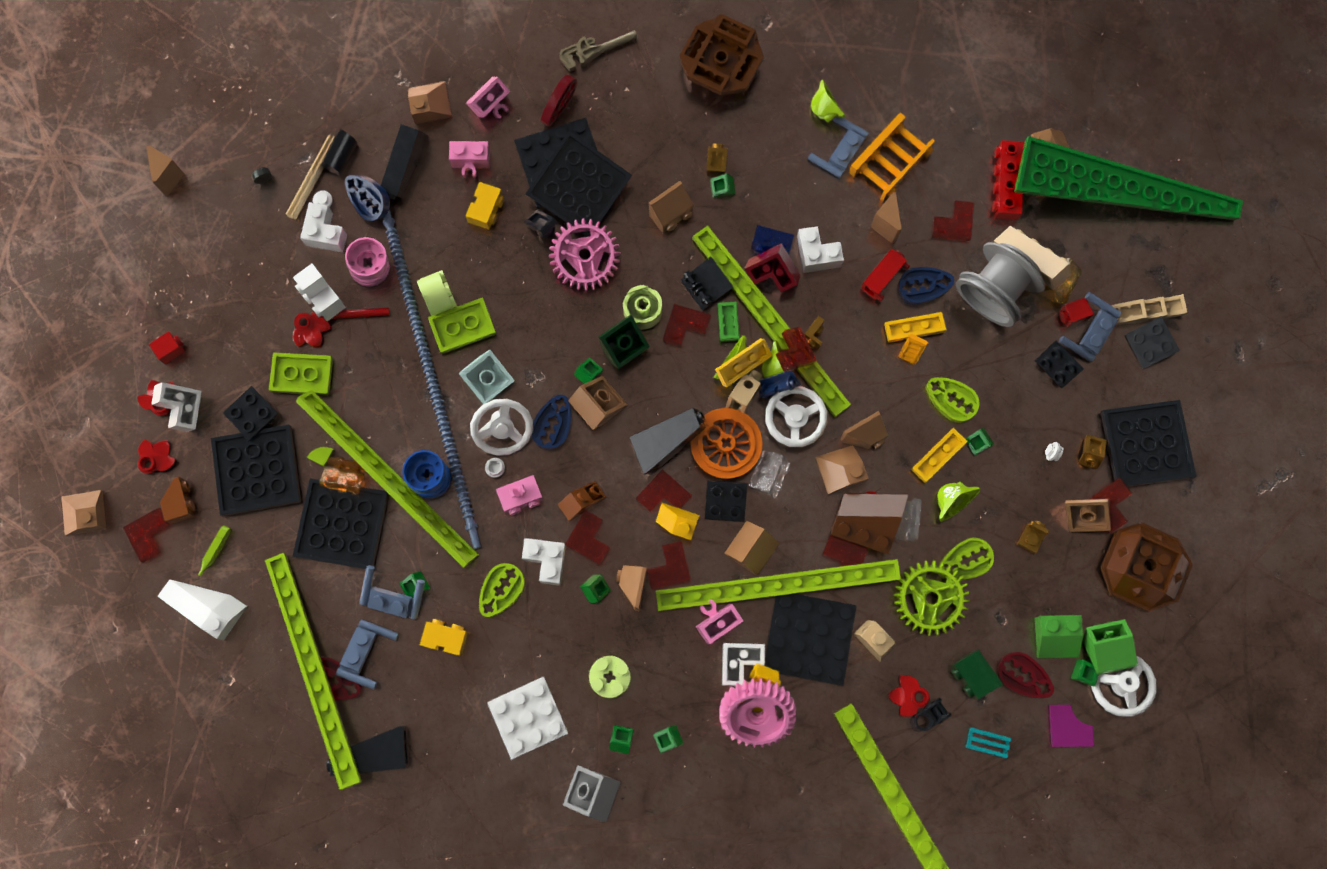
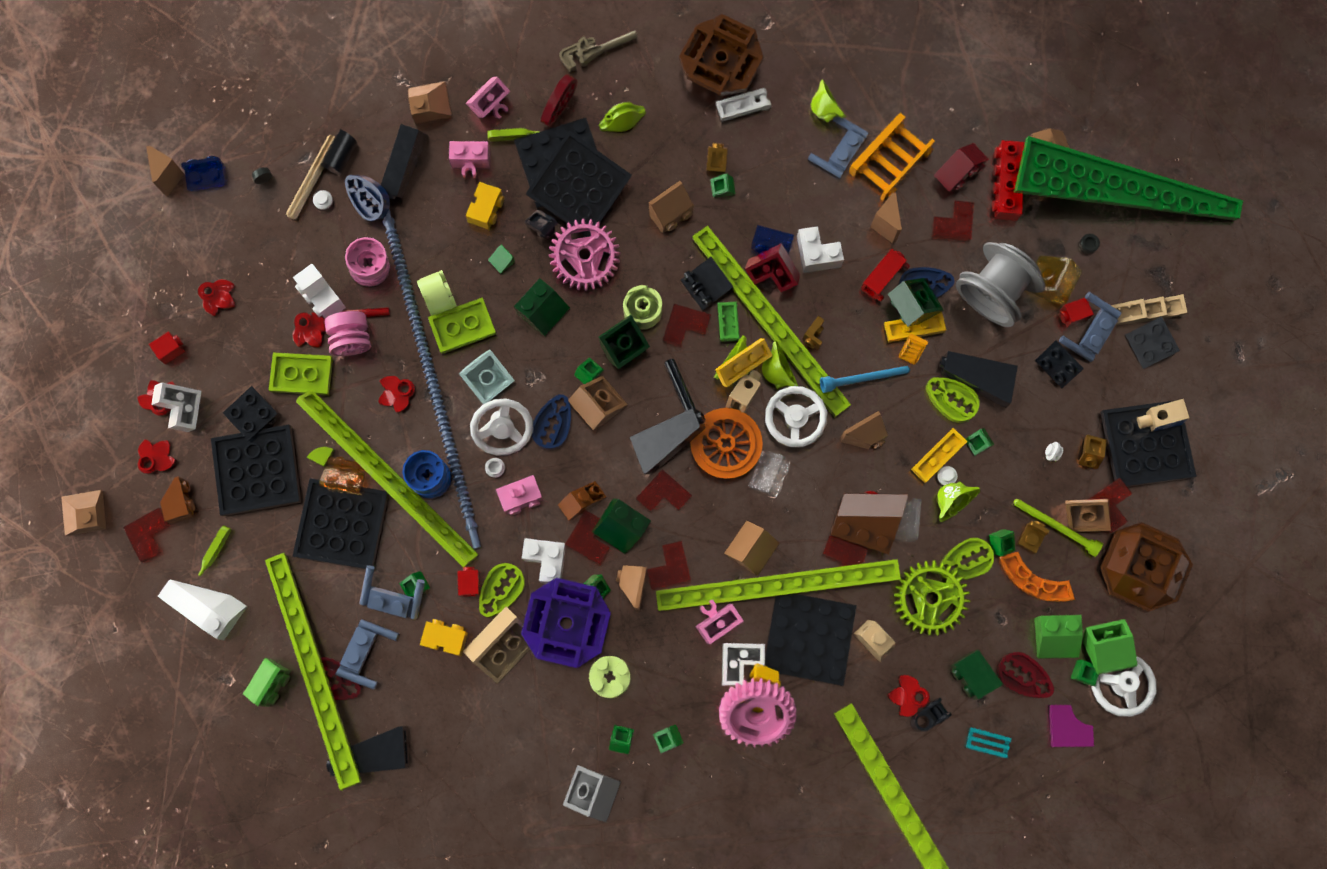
white brick [300,202,347,253] -> none
white plate [487,677,569,760] -> none
yellow slope [656,503,700,540] -> none
black hinge [705,480,748,522] -> none
dark blue hinge [759,370,802,399] -> none
clear red plate [776,326,817,372] -> none
medium nougat slope [815,445,869,495] -> none
tan brick [994,226,1071,290] -> none
none -> clear blue bracket [181,156,227,191]
none -> red plate [198,279,235,316]
none -> bright green slope [243,658,291,707]
none -> bright pink wheel [324,311,371,356]
none -> red plate [378,376,415,413]
none -> red brick [457,567,481,597]
none -> tan slope [463,607,530,683]
none -> lime piece [488,128,539,141]
none -> slope [488,244,515,274]
none -> dark green slope [514,278,570,337]
none -> dark purple piece [521,578,611,668]
none -> dark green slope [592,499,651,554]
none -> lime hat [599,102,646,132]
none -> black axle [665,358,695,411]
none -> white plate [716,88,772,121]
none -> dark azure piece [820,366,910,393]
none -> dark green slope [888,278,944,327]
none -> dark red brick [934,143,989,192]
none -> white plate [937,466,957,485]
none -> black slope [939,351,1018,408]
none -> green slope [989,529,1015,556]
none -> orange tile [998,551,1075,602]
none -> lime piece [1013,499,1103,557]
none -> pearl dark grey tile [1079,234,1100,254]
none -> tan torso [1137,399,1189,431]

